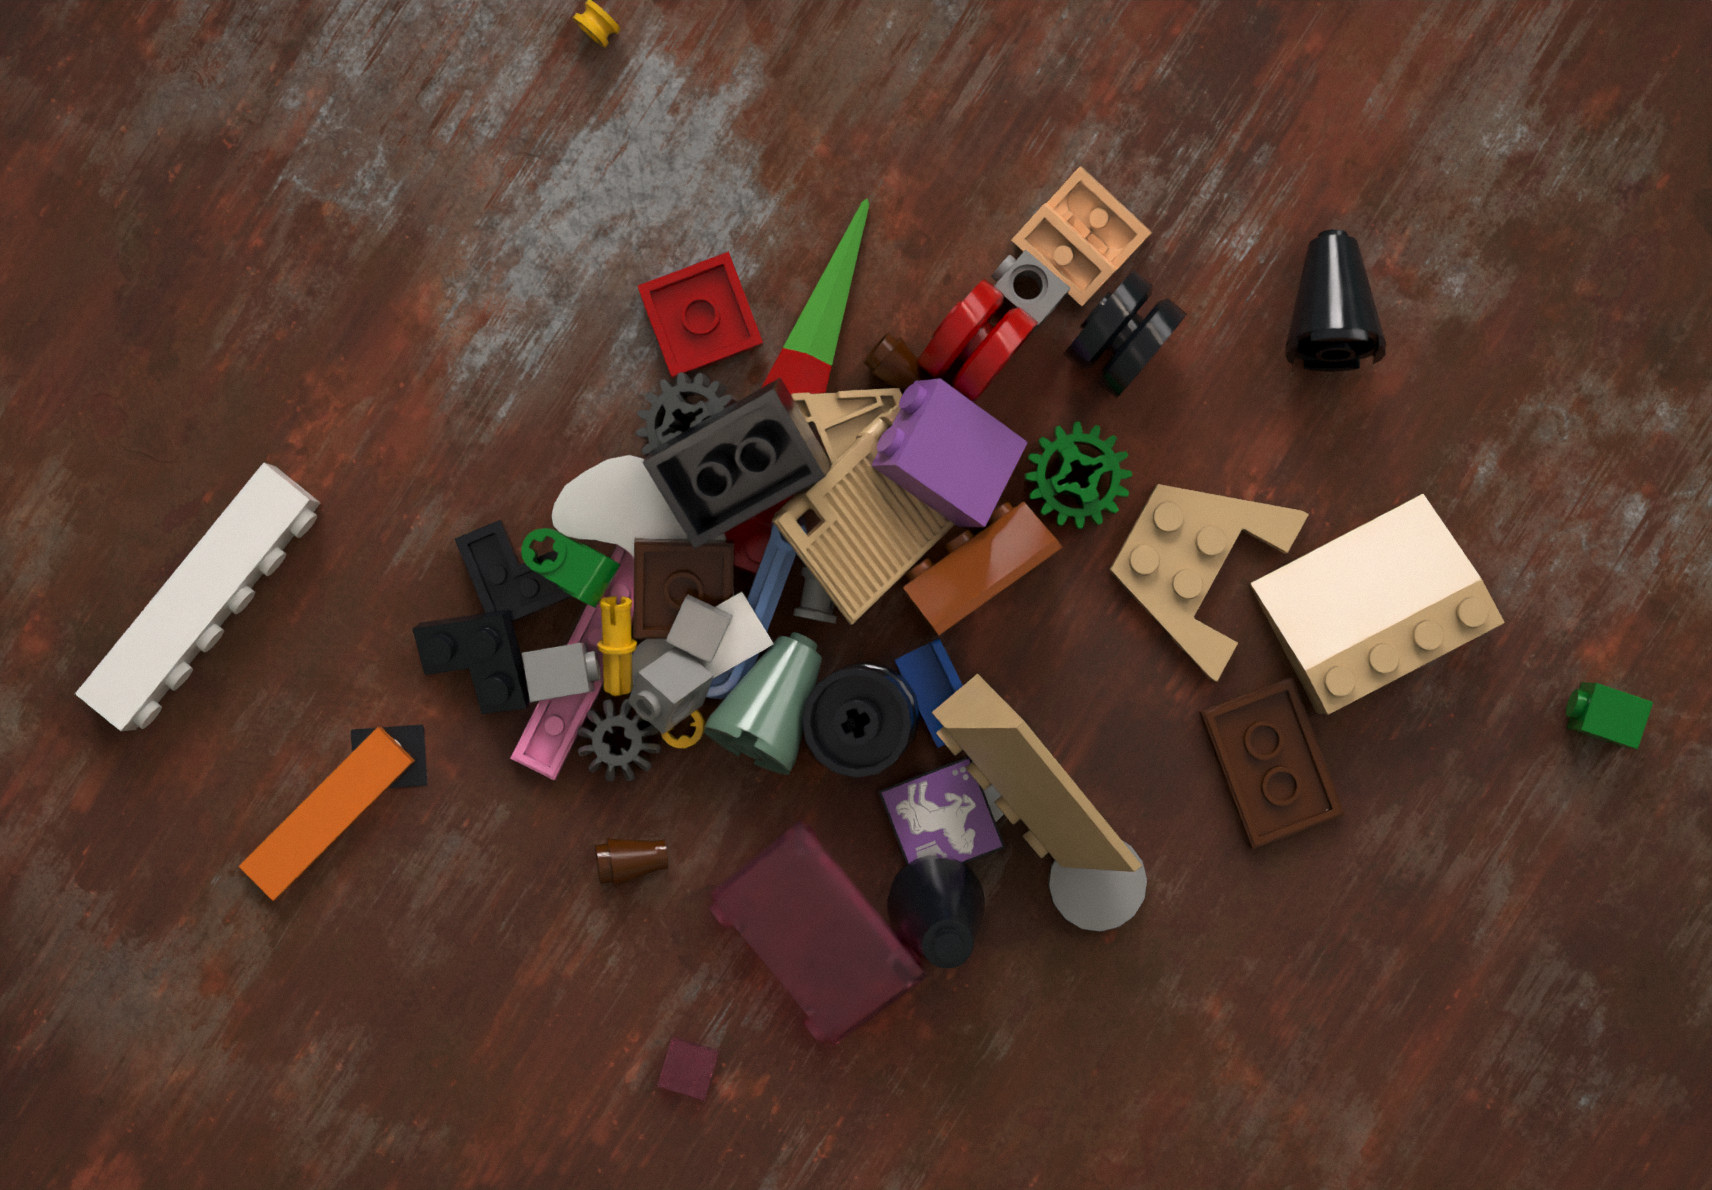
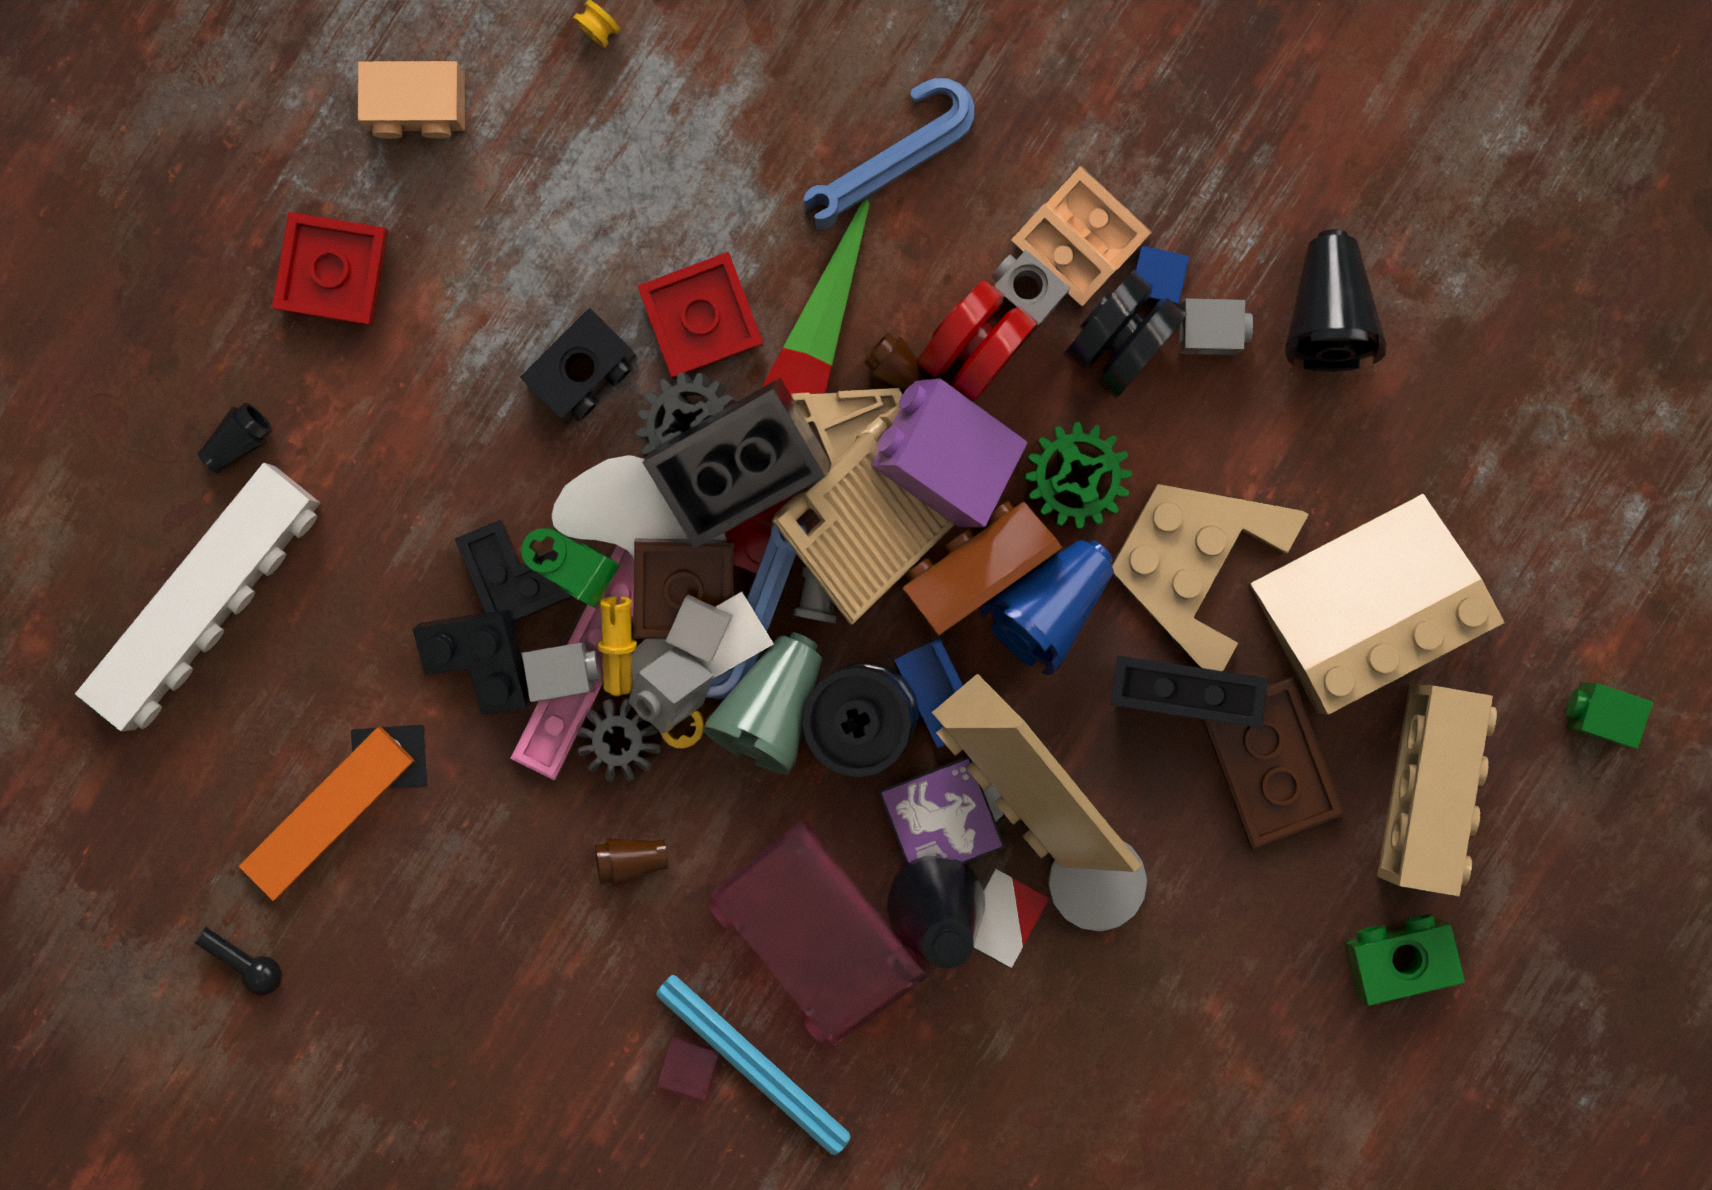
none -> black bar [194,927,282,996]
none -> black cone [198,403,272,473]
none -> red plate [272,212,389,327]
none -> light nougat brick [358,61,465,139]
none -> black brick [520,308,636,424]
none -> medium azure axle [656,975,850,1155]
none -> medium blue piece [803,78,974,230]
none -> white sticker [974,869,1049,968]
none -> blue cone [980,540,1114,675]
none -> black brick [1110,655,1269,728]
none -> blue tile [1135,246,1189,305]
none -> light grey brick [1178,298,1253,355]
none -> green brick [1344,914,1465,1006]
none -> tan brick [1377,684,1497,896]

